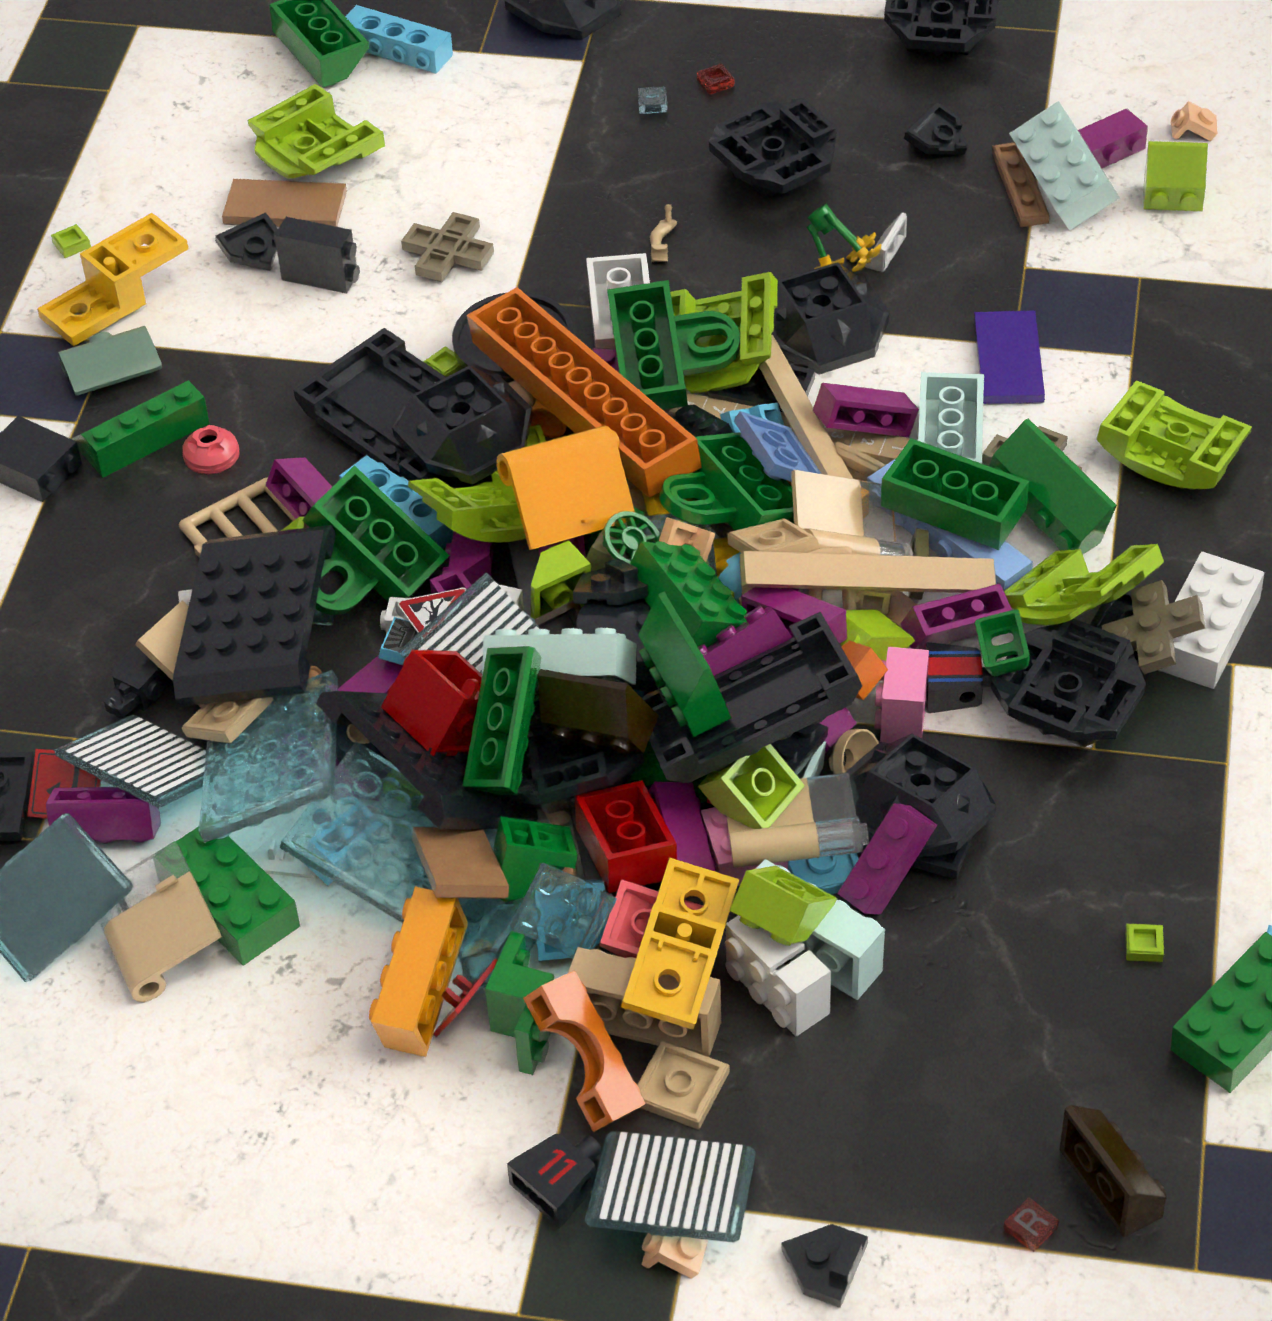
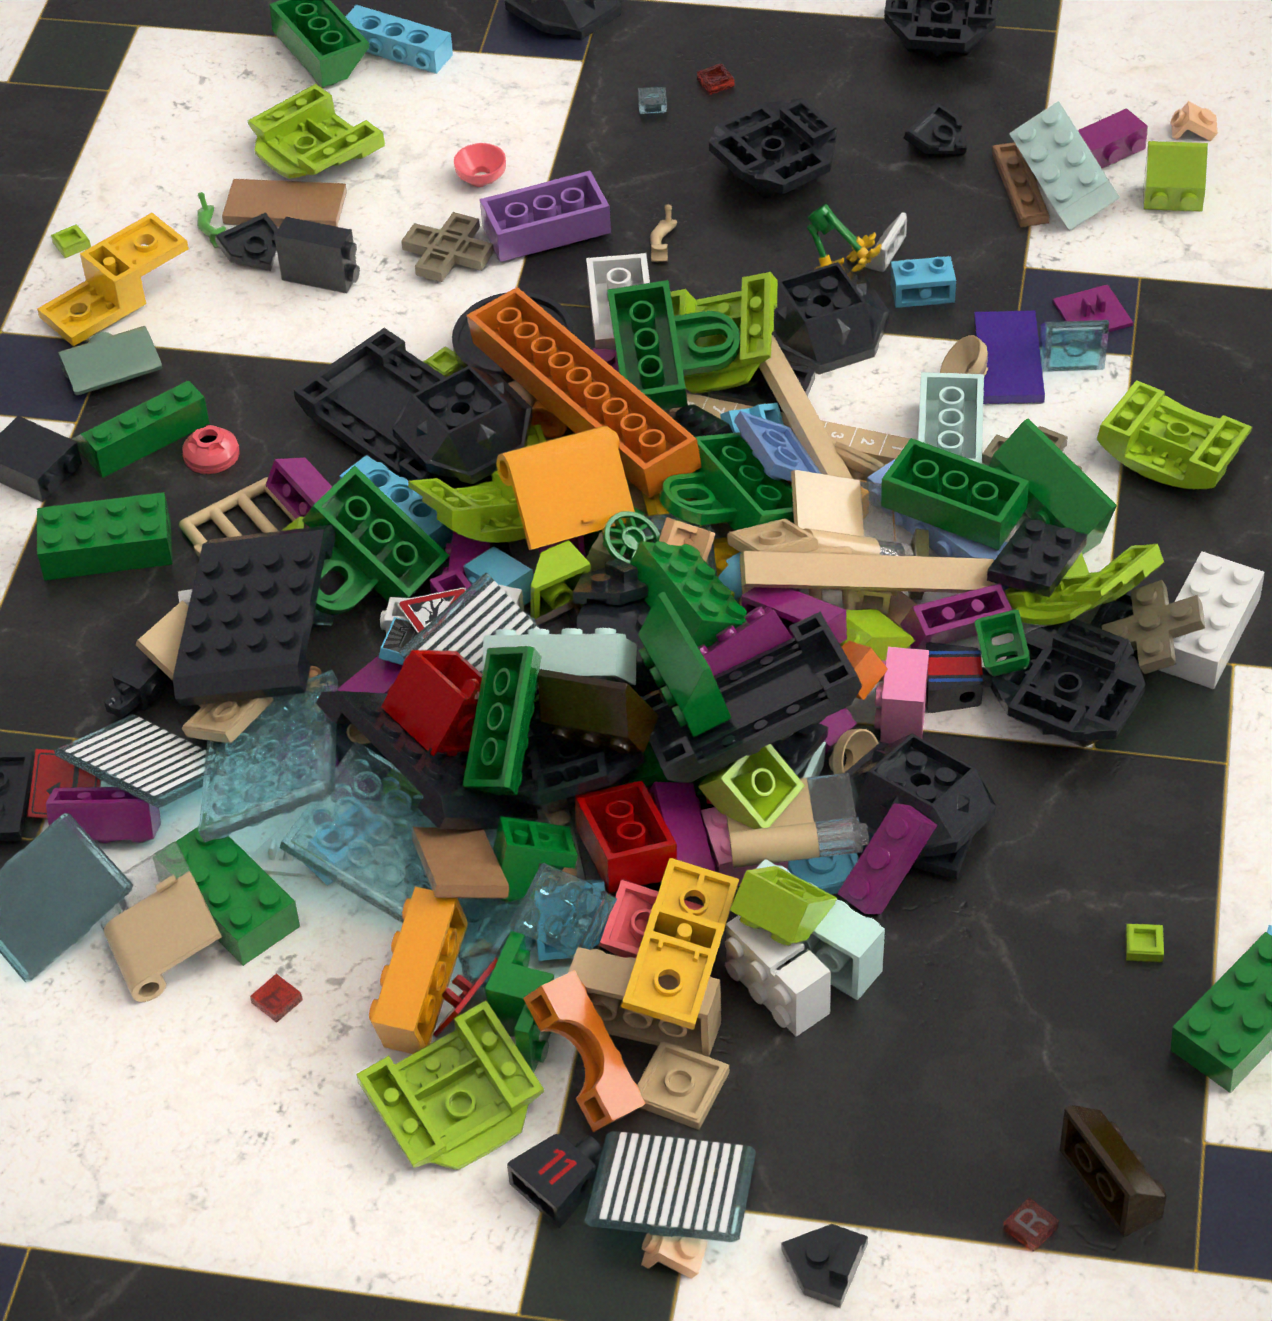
magenta brick [812,382,919,437] -> none
none -> green brick [37,492,173,581]
none -> bright green piece [197,192,226,248]
none -> clear red tile [250,974,303,1023]
none -> lime slope [356,1000,544,1170]
none -> coral piece [454,143,506,187]
none -> medium azure brick [463,547,534,605]
none -> medium lavender brick [479,171,611,262]
none -> medium azure brick [890,256,956,308]
none -> tan piece [940,335,988,376]
none -> black plate [987,518,1087,597]
none -> clear light blue slope [1039,320,1109,372]
none -> magenta piece [1052,284,1133,341]

